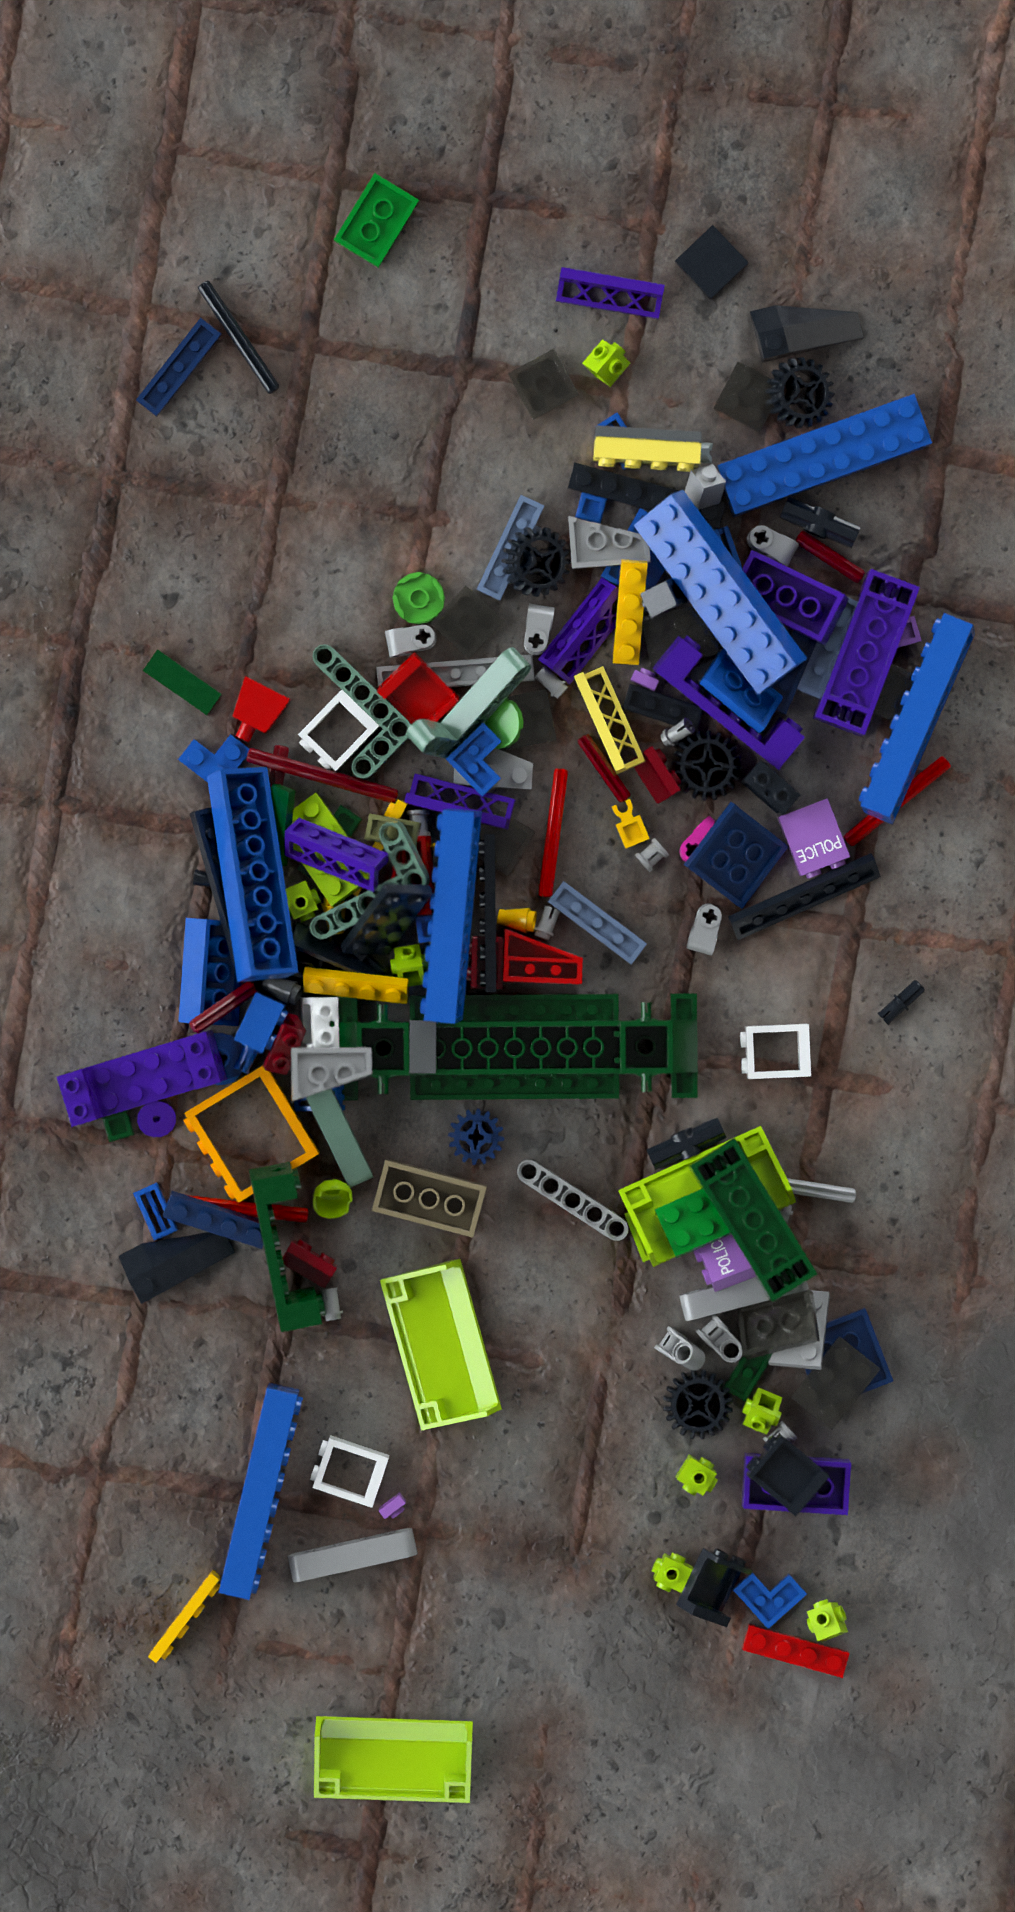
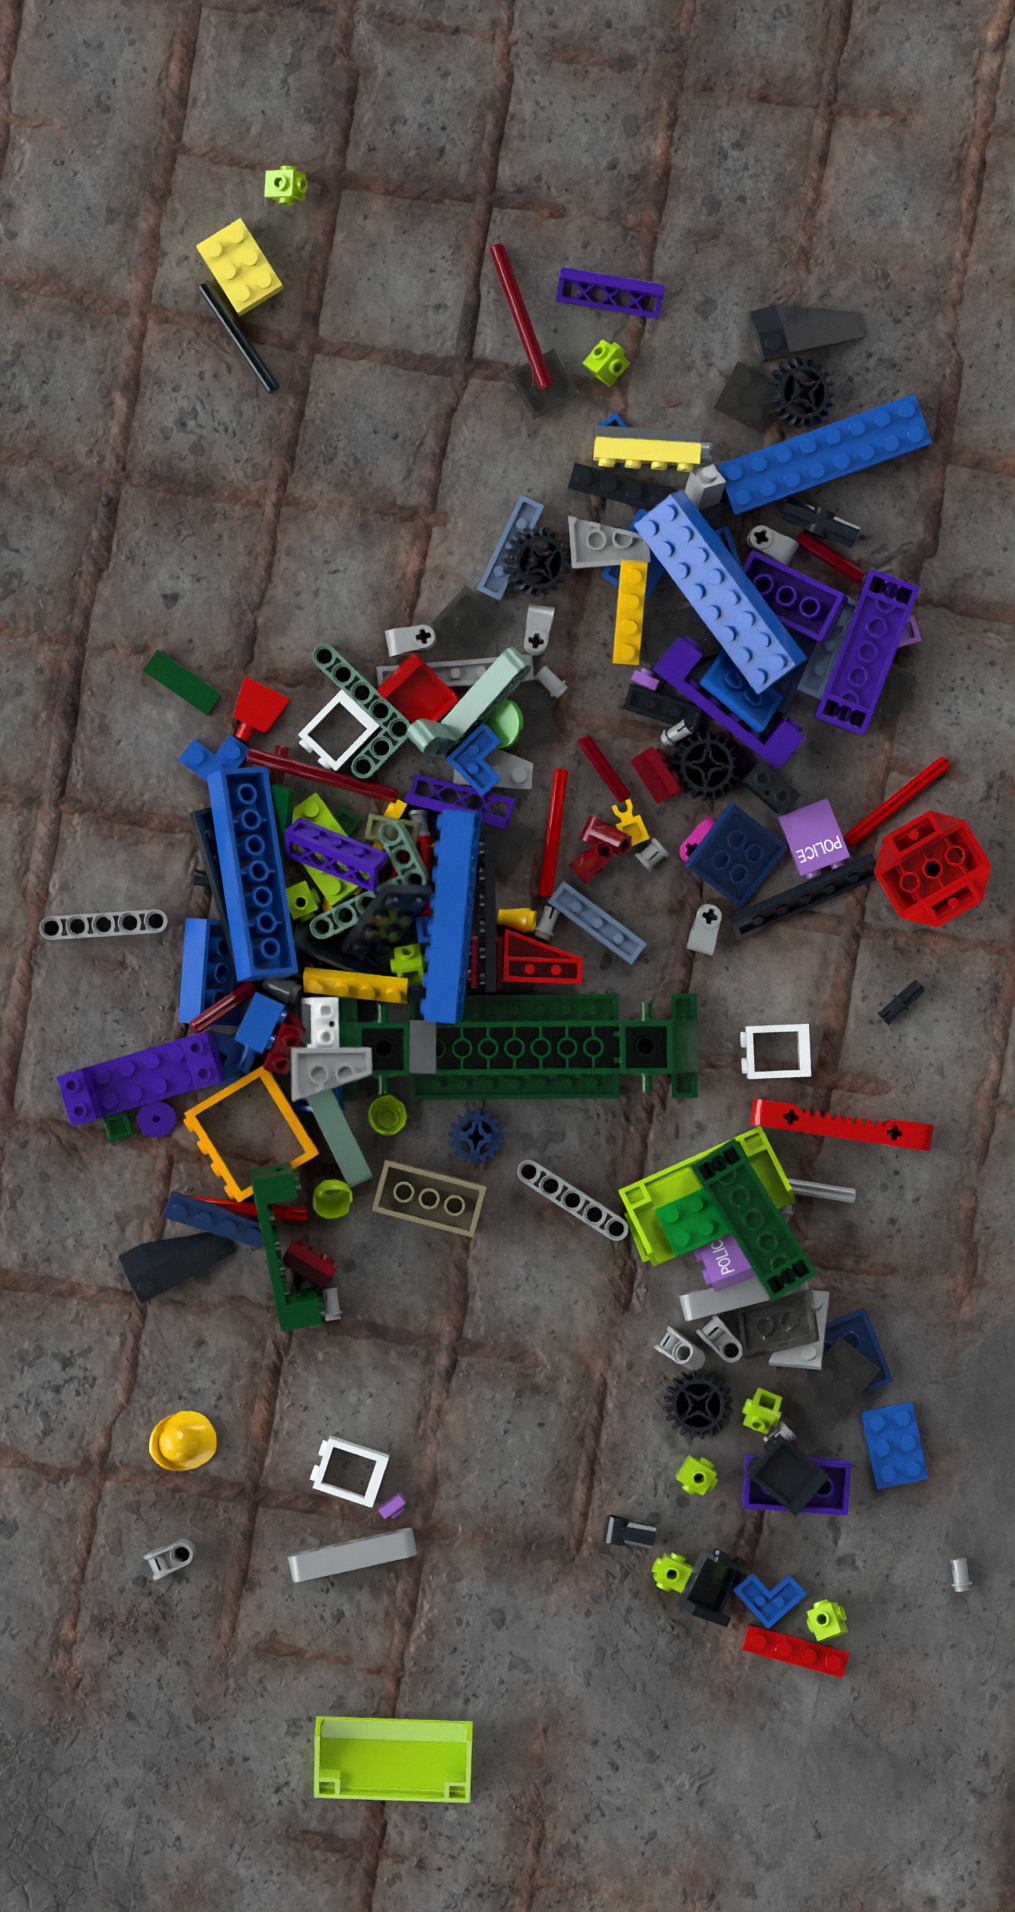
blue tile [133,1182,179,1241] -> none
dark blue plate [136,318,222,417] -> none
yellow plate [148,1570,221,1663] -> none
blue brick [219,1383,303,1600] -> none
green plate [334,173,419,269] -> none
lime slope [380,1258,502,1430] -> none
bright green tile [393,572,445,625] -> none
dark purple fence [538,578,619,685] -> none
light yellow fence [574,666,645,774] -> none
blue tile [575,492,607,524] -> none
brick [640,579,689,617] -> none
black piece [646,1117,727,1170] -> none
black tile [675,225,749,300] -> none
dark green tile [723,1321,782,1402] -> none
blue brick [859,613,975,825] -> none
none -> light grey beam [39,909,169,940]
none -> light grey piece [143,1539,196,1580]
none -> yellow hat [149,1411,217,1471]
none -> light yellow brick [196,218,284,317]
none -> lime brick [264,166,307,205]
none -> lime hair [367,1095,407,1136]
none -> dark red axle [490,243,553,391]
none -> dark red piece [569,841,614,884]
none -> dark red piece [578,815,632,857]
none -> black piece [602,1515,657,1549]
none -> red gear [750,1098,934,1151]
none -> blue plate [860,1401,928,1489]
none -> red piece [873,810,991,927]
none -> light grey pin [950,1558,972,1592]

